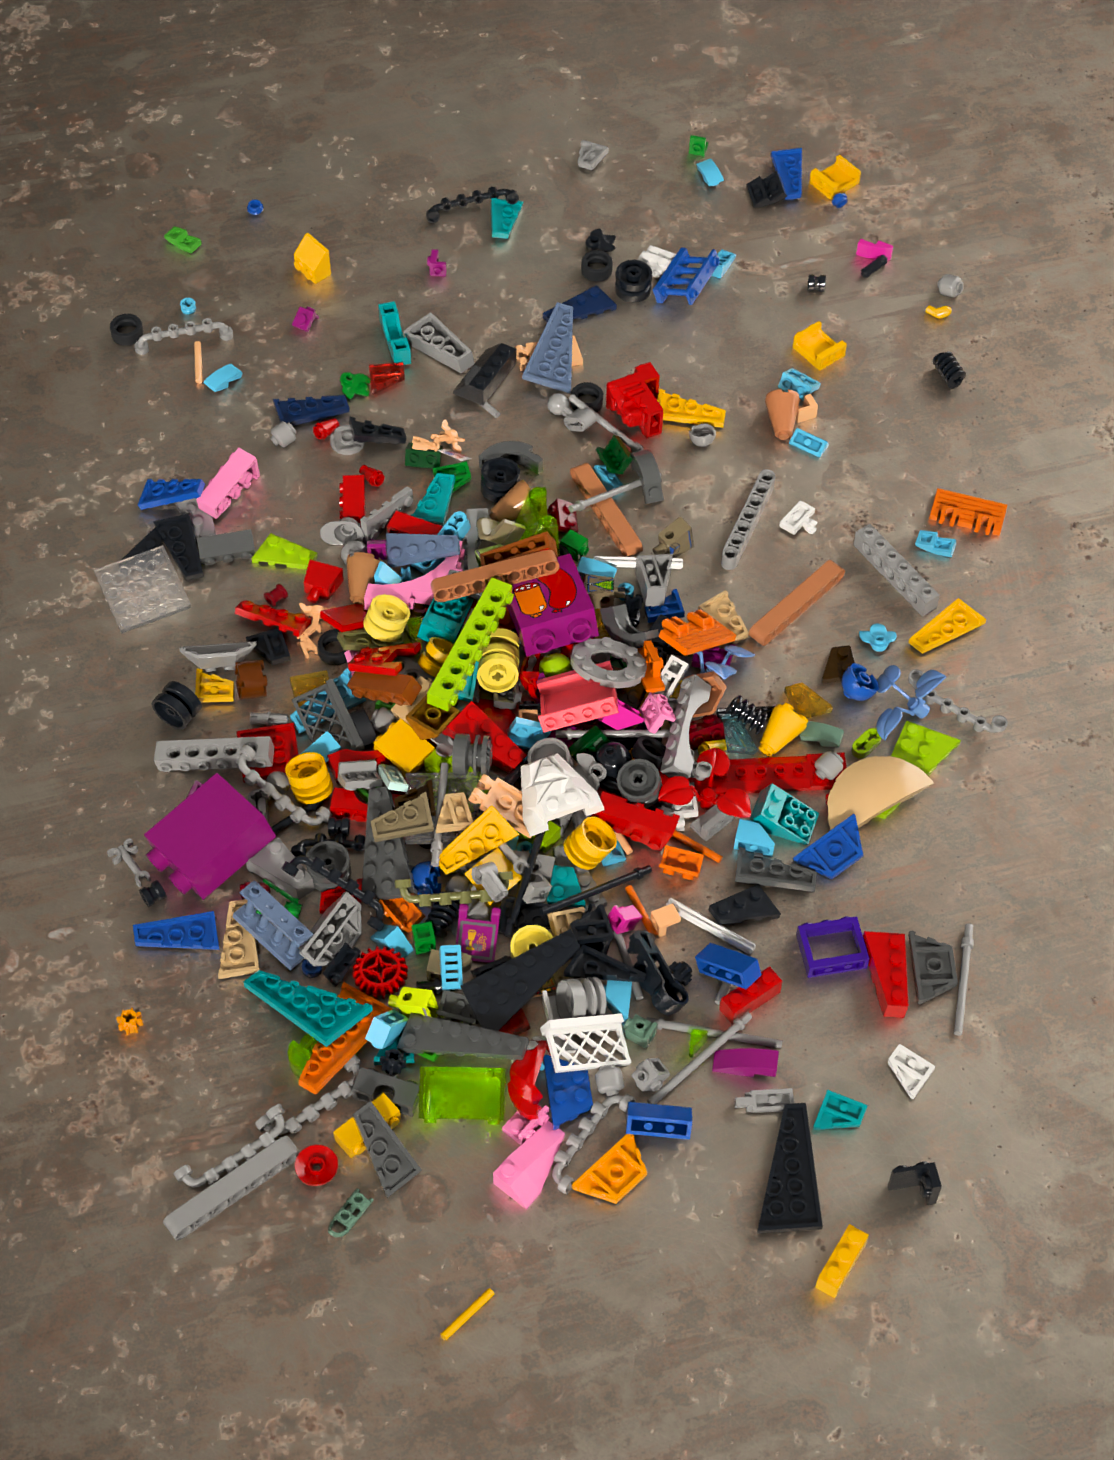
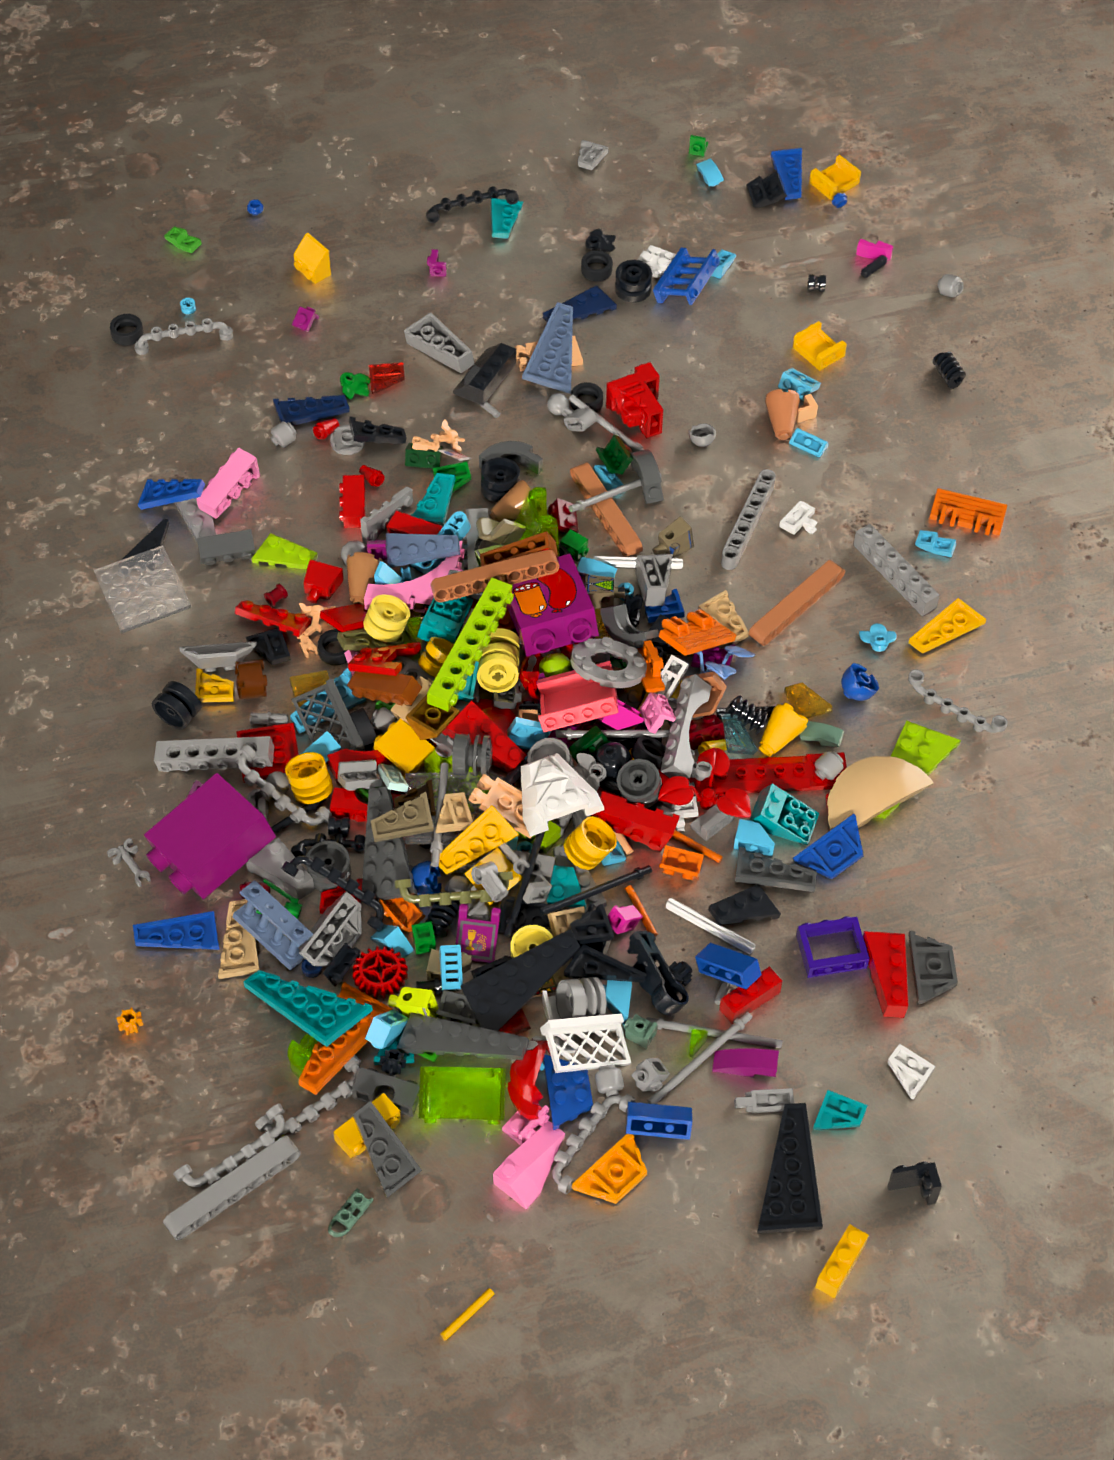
black wheel [139,880,167,907] -> none
black wing [153,514,204,581] -> none
light nougat bar [194,341,202,383] -> none
medium azure slope [204,364,243,392] -> none
red dish [295,1145,338,1186] -> none
light grey piece [320,517,364,545] -> none
teal arch [378,301,411,367] -> none
light grey bar [613,931,644,1000] -> none
light nougat panel [650,903,681,938] -> none
yellow wing [657,389,726,428] -> none
dark brown wing [822,645,855,684] -> none
lime beam [851,728,882,759] -> none
medium blue plant [876,665,947,741] -> none
yellow arm [925,305,952,319] -> none
light grey bar [954,924,974,1036] -> none

